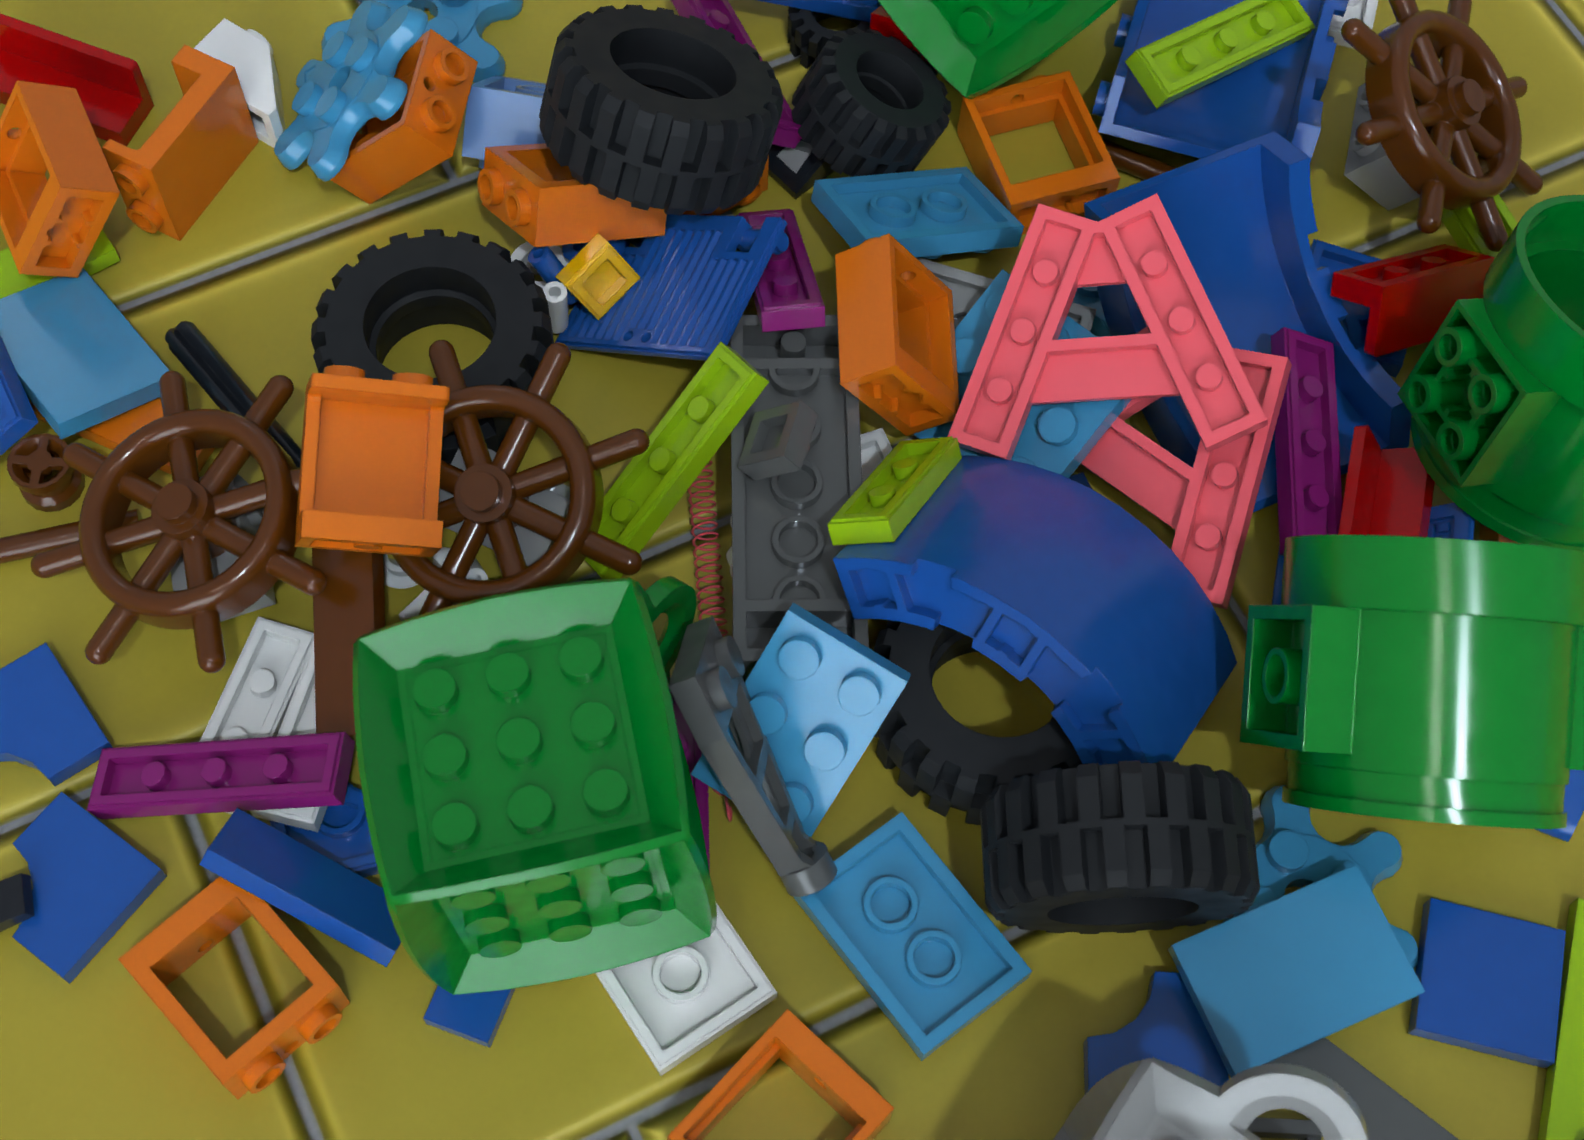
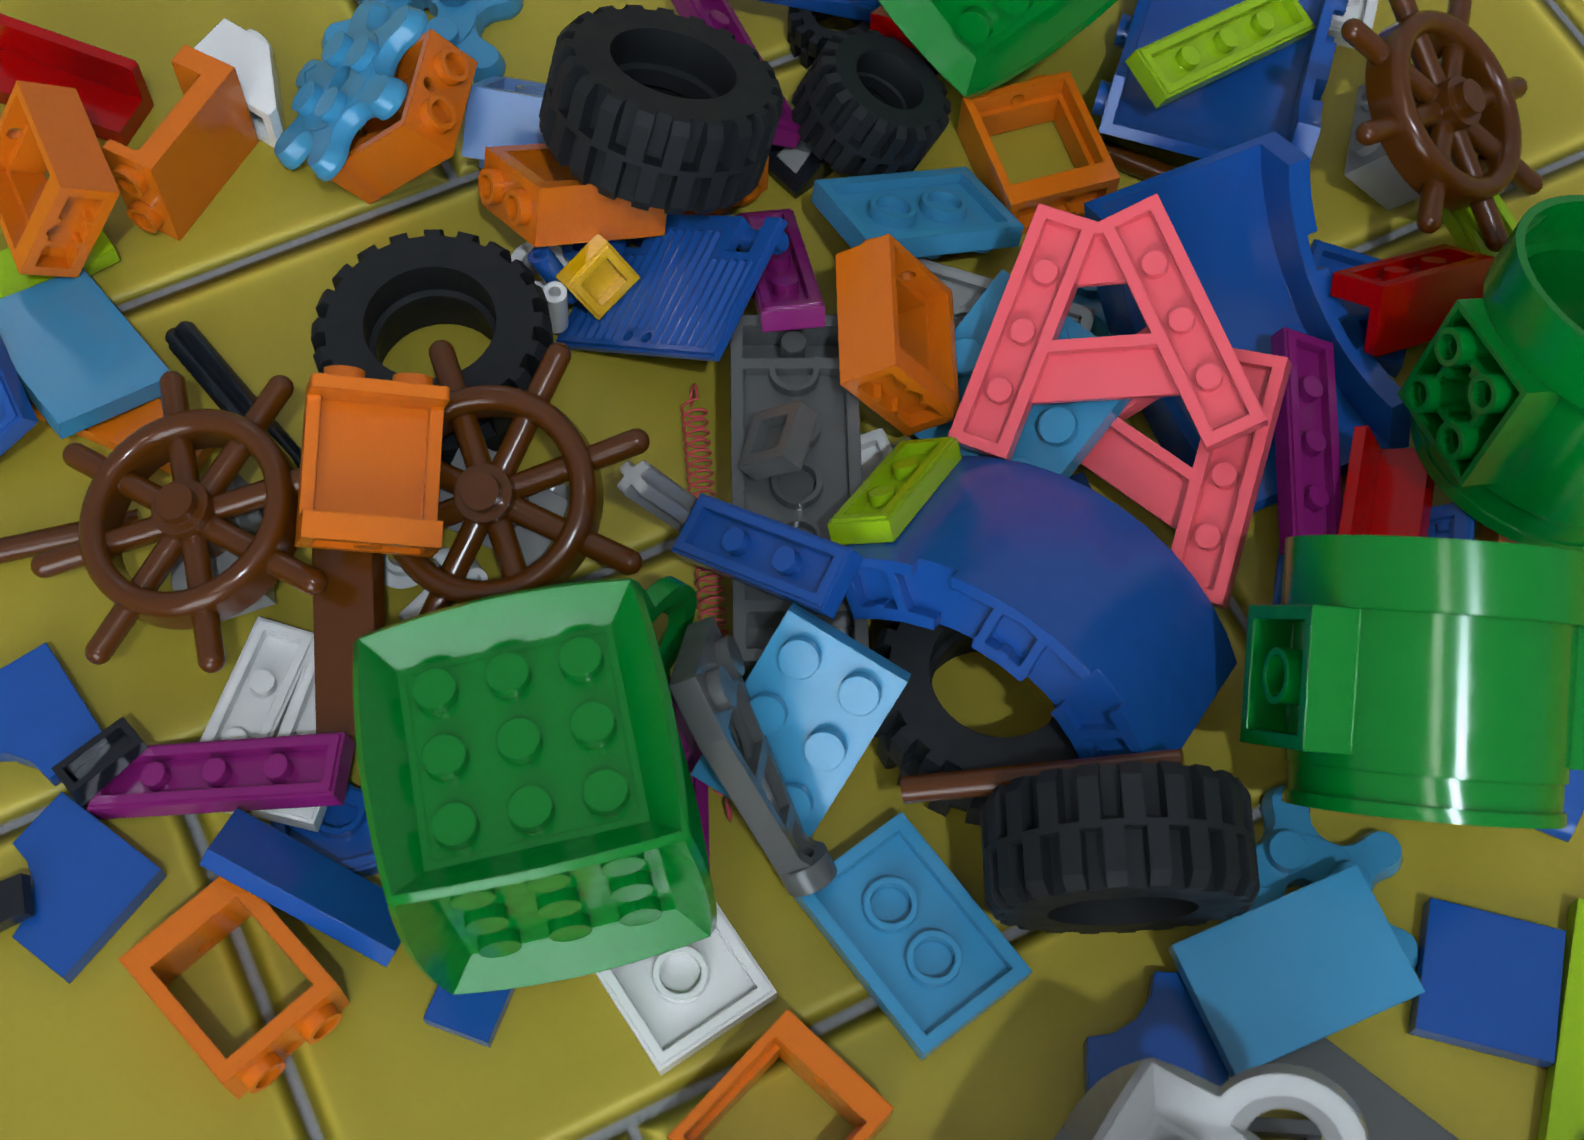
reddish brown wheel [7,433,85,512] -> none
lime tile [585,341,770,579] -> none
none -> black piece [51,717,148,807]
none -> light grey axle [617,460,698,532]
none -> blue tile [671,493,863,619]
none -> reddish brown bar [900,748,1185,804]

